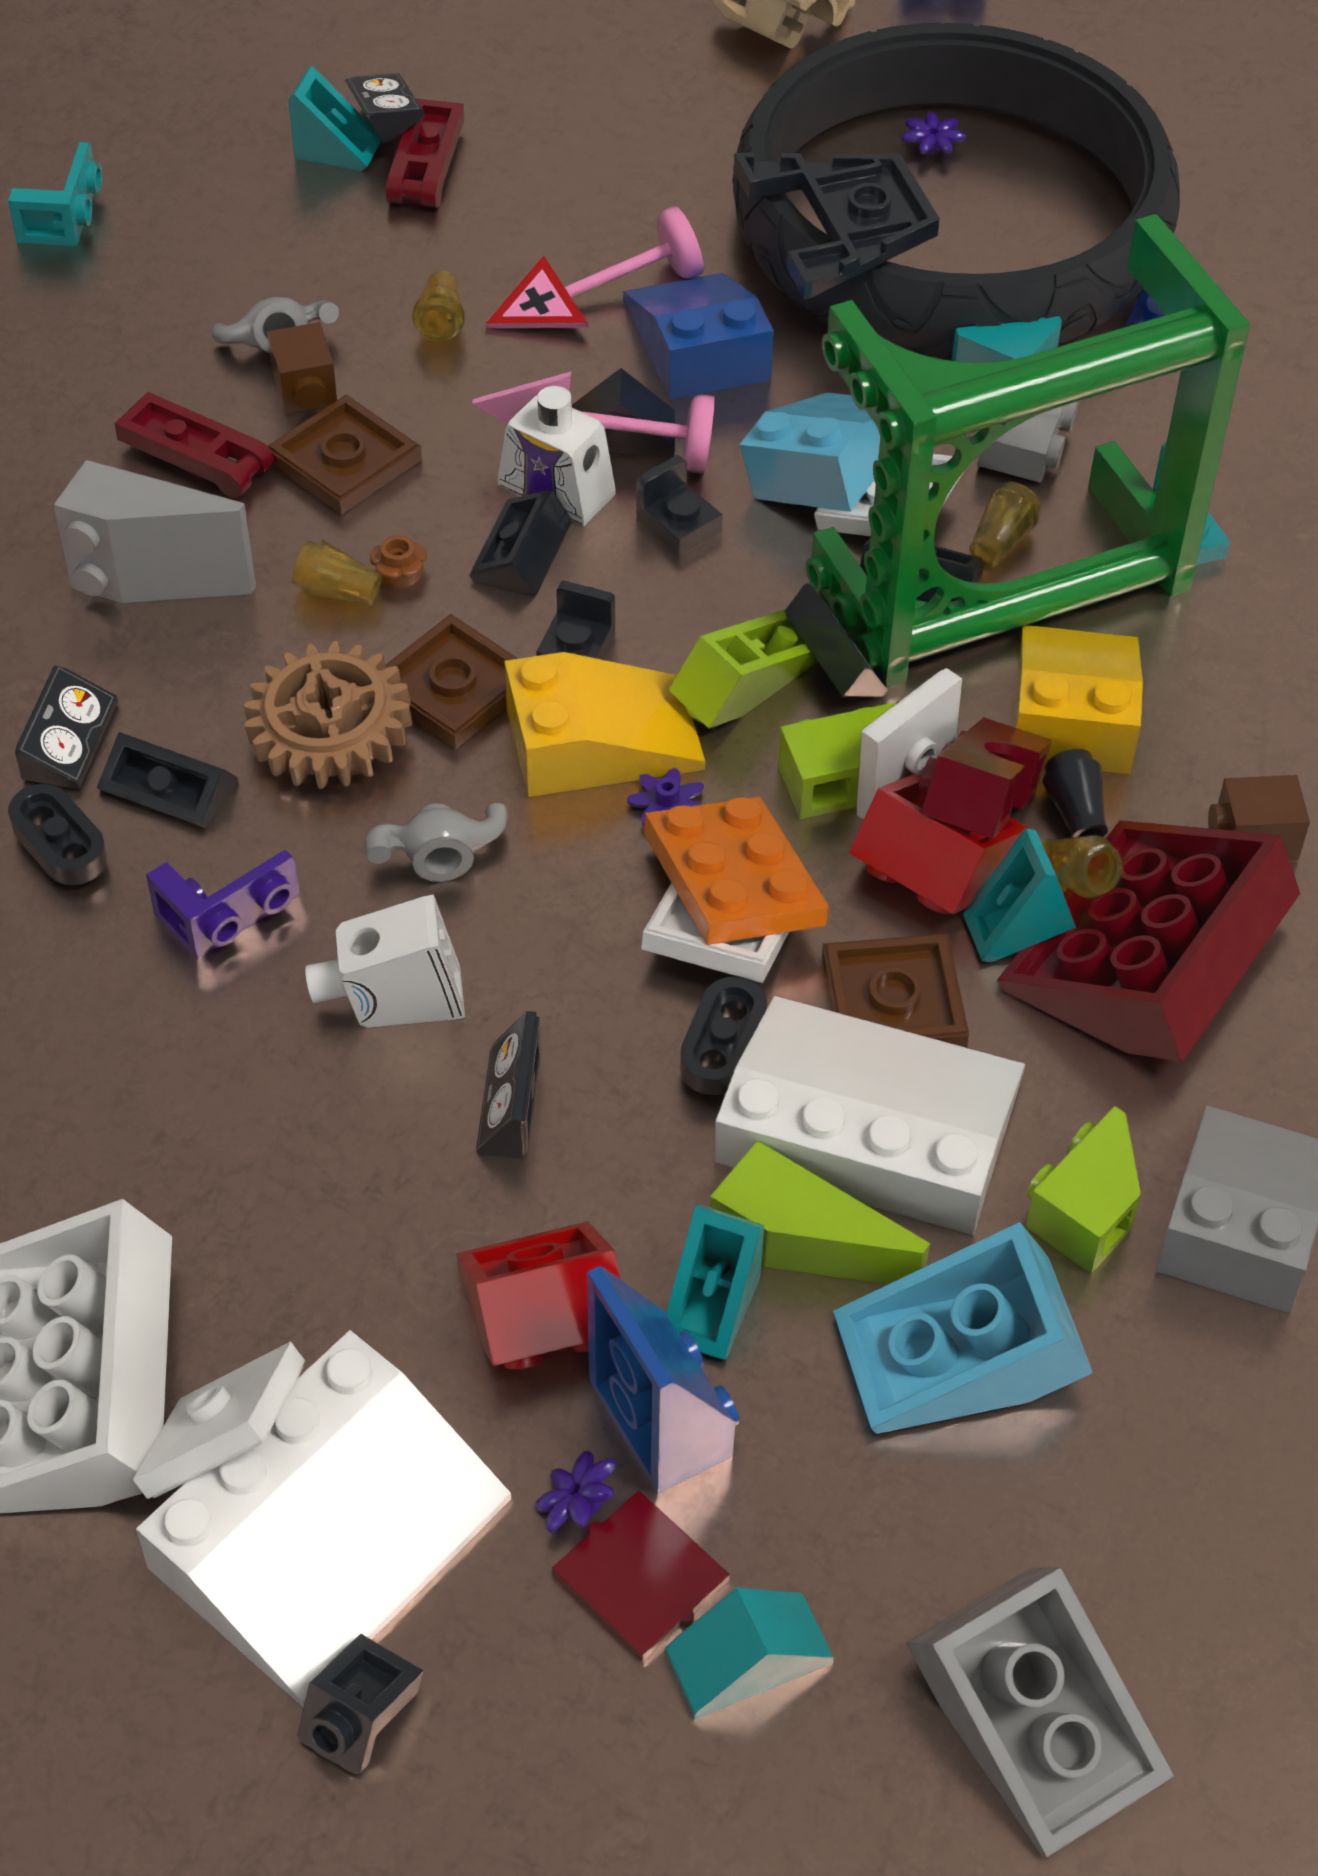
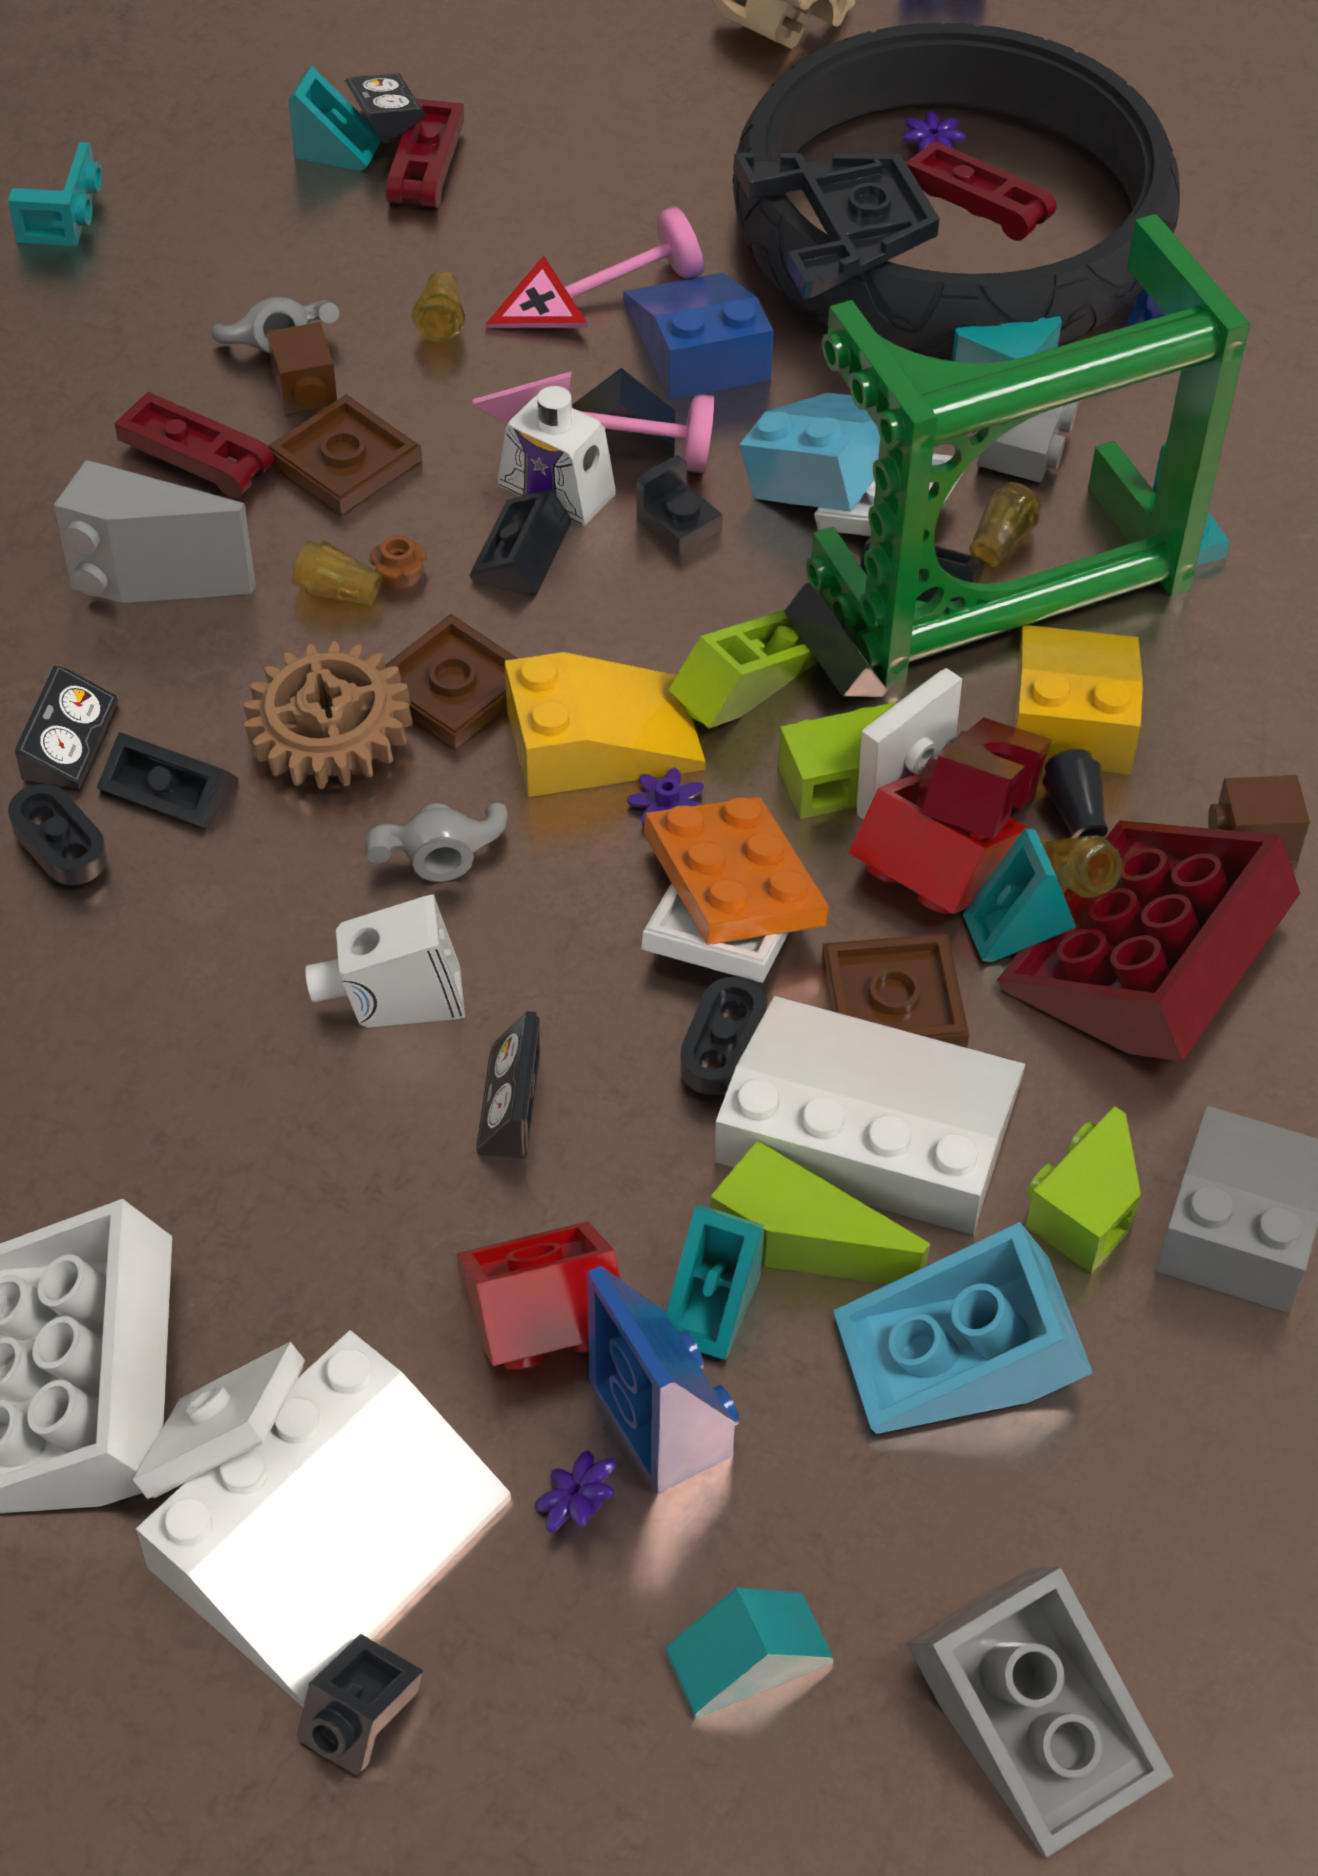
dark purple bracket [146,850,299,959] -> none
black bracket [536,581,615,660] -> none
dark red piece [552,1490,730,1661] -> none
none -> dark red plate [906,141,1057,241]

